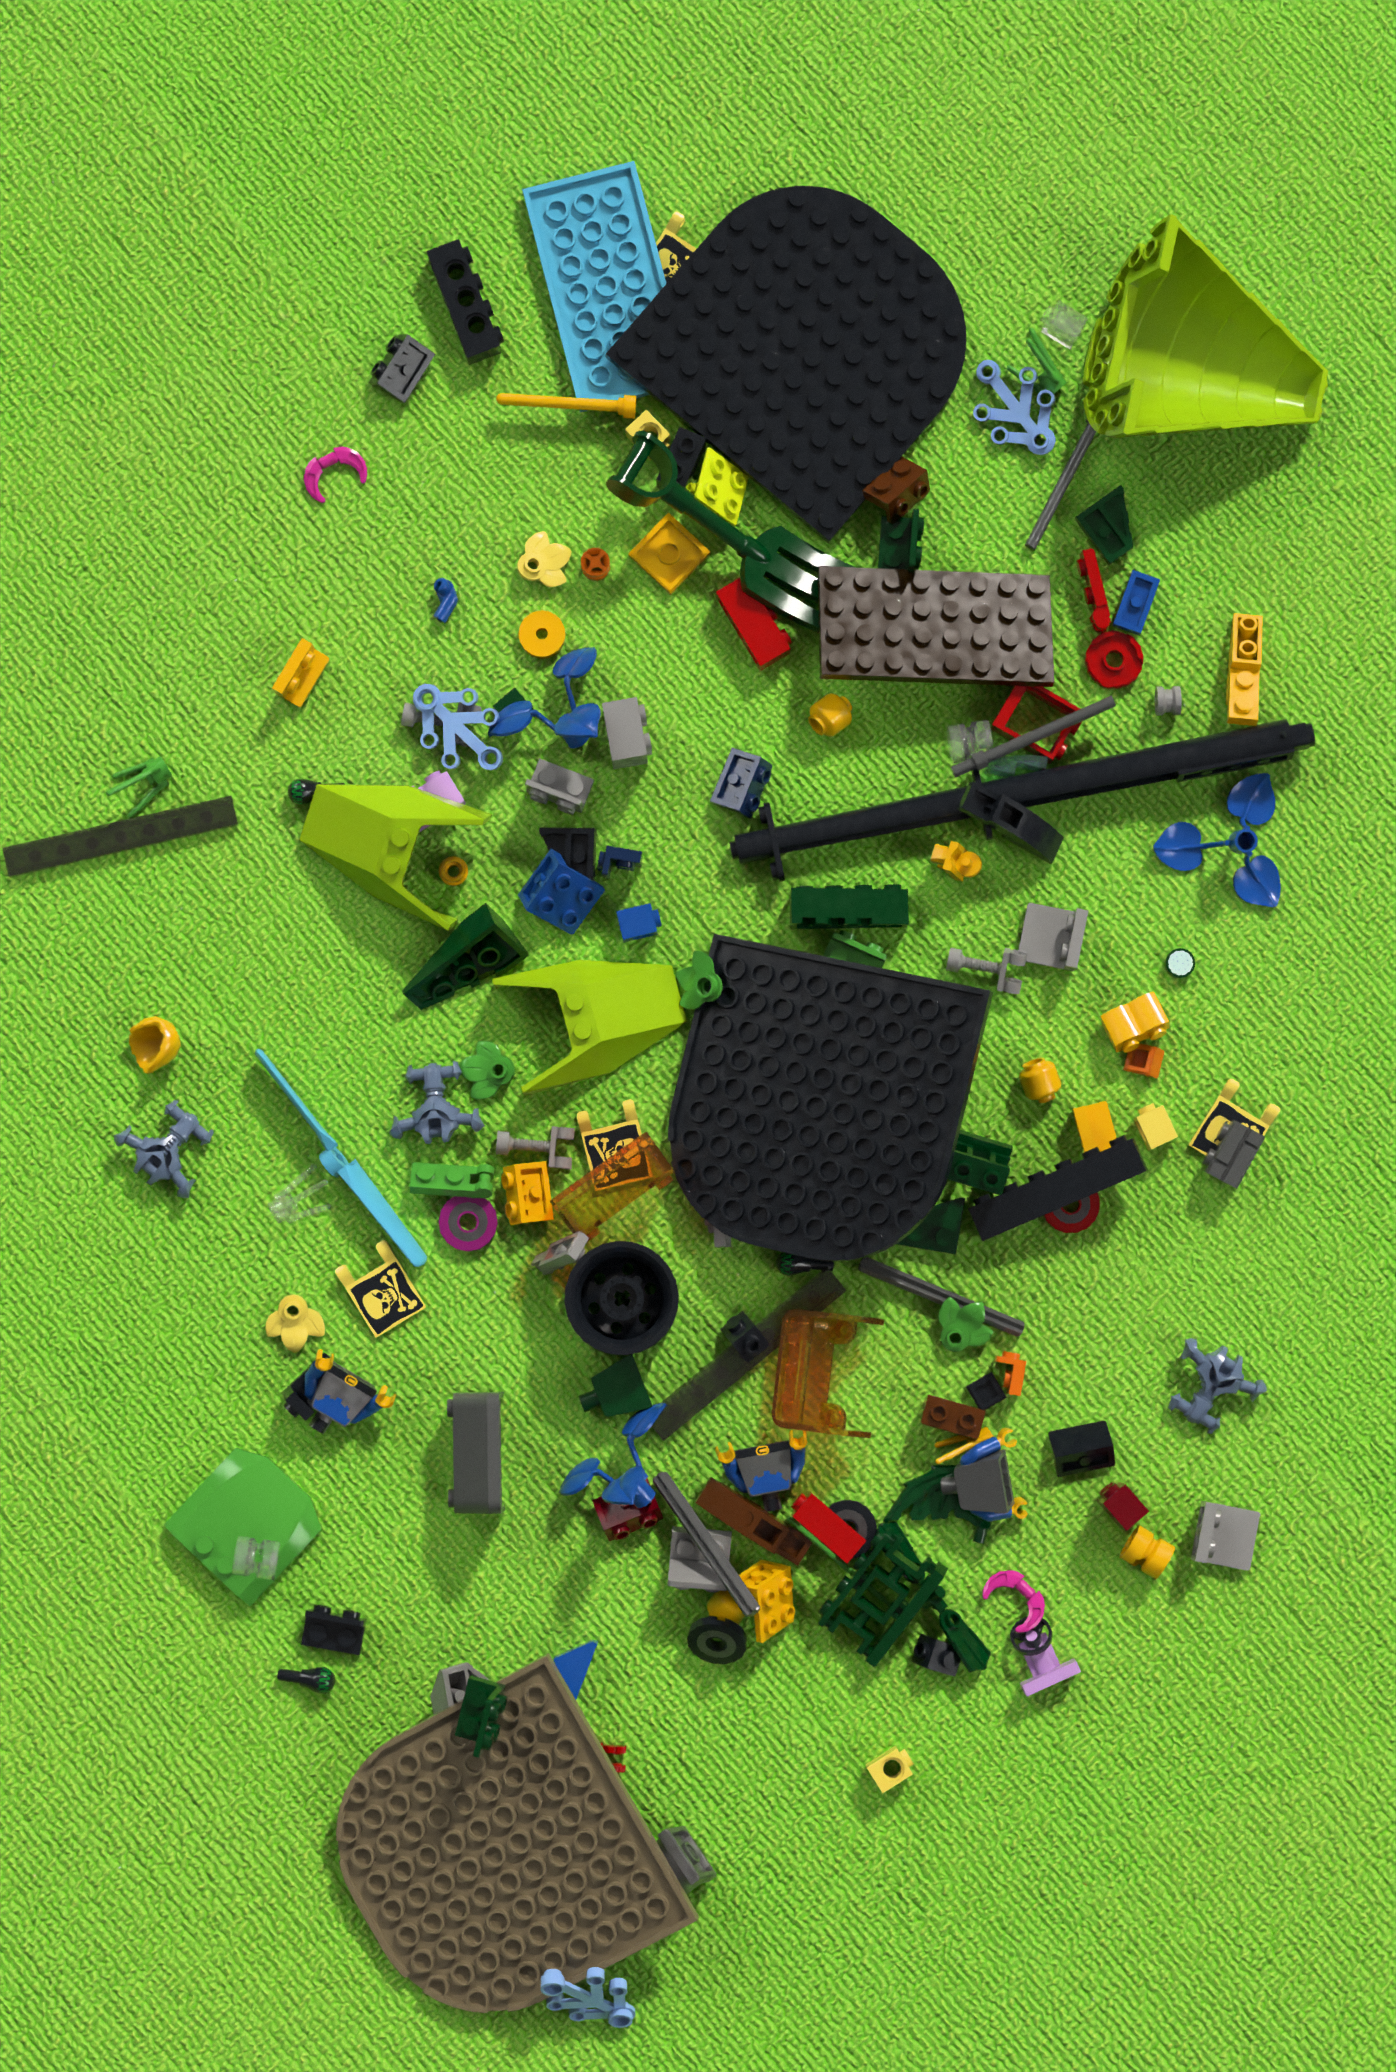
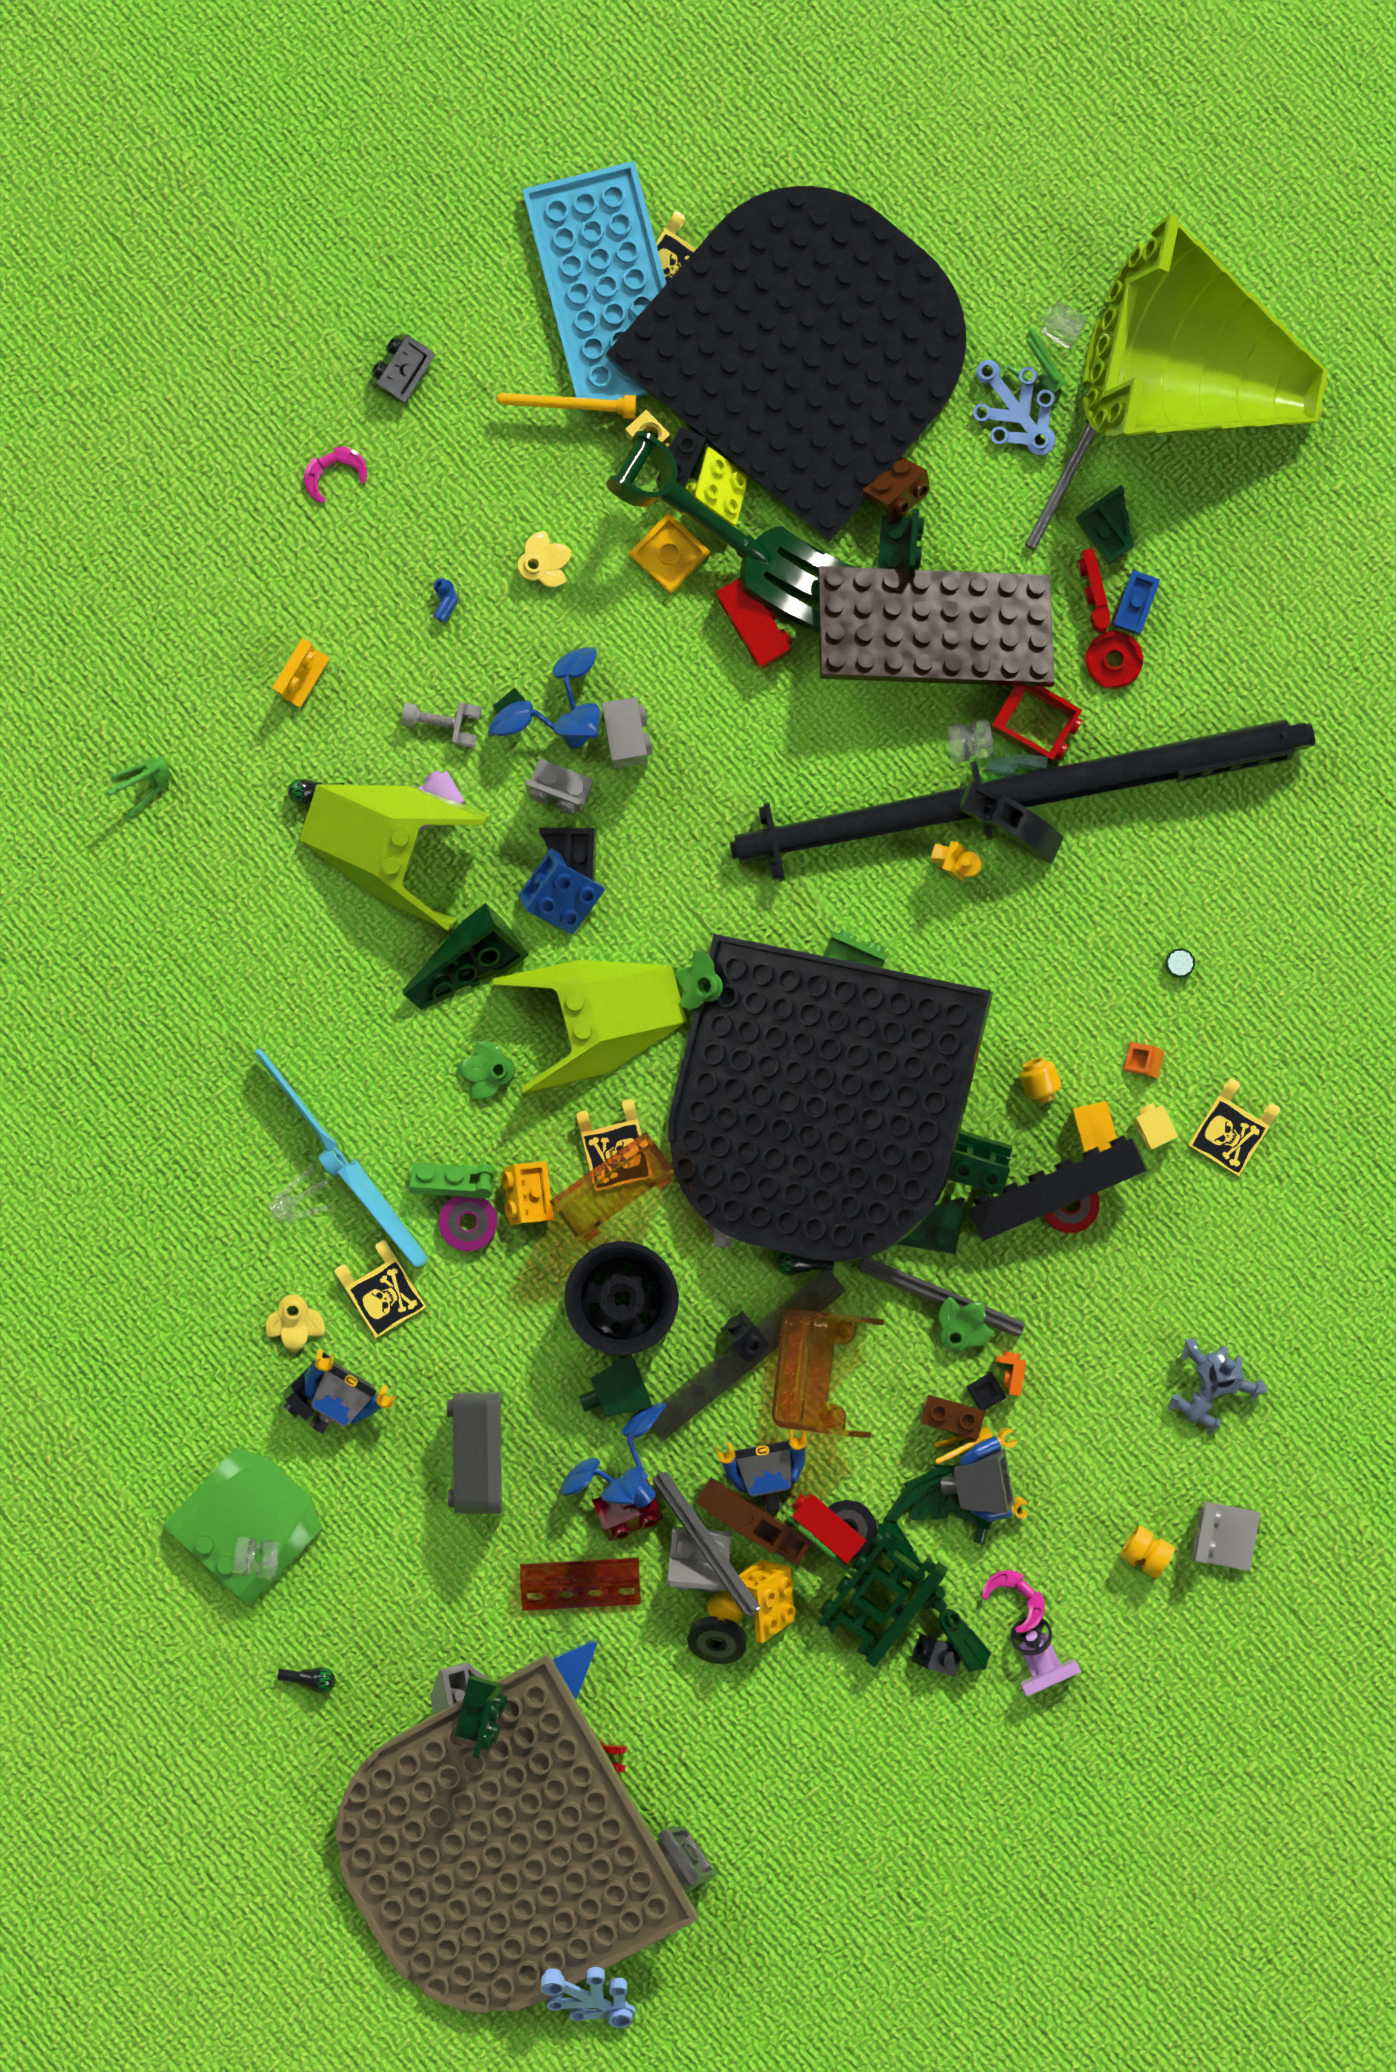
clear smoke tile [3,796,239,878] -> none
sand blue piece [114,1100,214,1198] -> none
yellow hair [128,1016,181,1073] -> none
black bracket [301,1605,367,1655] -> none
sand blue piece [389,1061,485,1144] -> none
light blue plant [413,684,503,770] -> none
black brick [426,239,504,365] -> none
yellow plate [439,856,468,886] -> none
light grey bar [496,1126,575,1169] -> none
yellow piece [519,610,566,659] -> none
light grey hinge [531,1231,589,1275] -> none
orange wheel [581,548,610,581] -> none
dark blue bracket [597,845,643,879] -> none
blue brick [616,903,662,943] -> none
bracket [710,748,772,819] -> none
dark green wedge [790,884,909,929] -> none
yellow head [808,693,852,737] -> none
light yellow brick [866,1745,914,1793] -> none
light grey bar [946,948,1027,994] -> none
dark grey bar [950,696,1116,778] -> none
light grey bracket [1018,903,1088,972] -> none
black panel [1048,1421,1116,1477] -> none
dark red brick [1097,1482,1149,1531] -> none
yellow brick [1100,991,1170,1053] -> none
blue plant [1153,773,1281,908] -> none
light grey wheel [1155,686,1182,716] -> none
dark grey brick [1202,1120,1265,1189] -> none
yellow slope [1226,613,1263,726] -> none
none -> clear red fence [520,1558,641,1611]

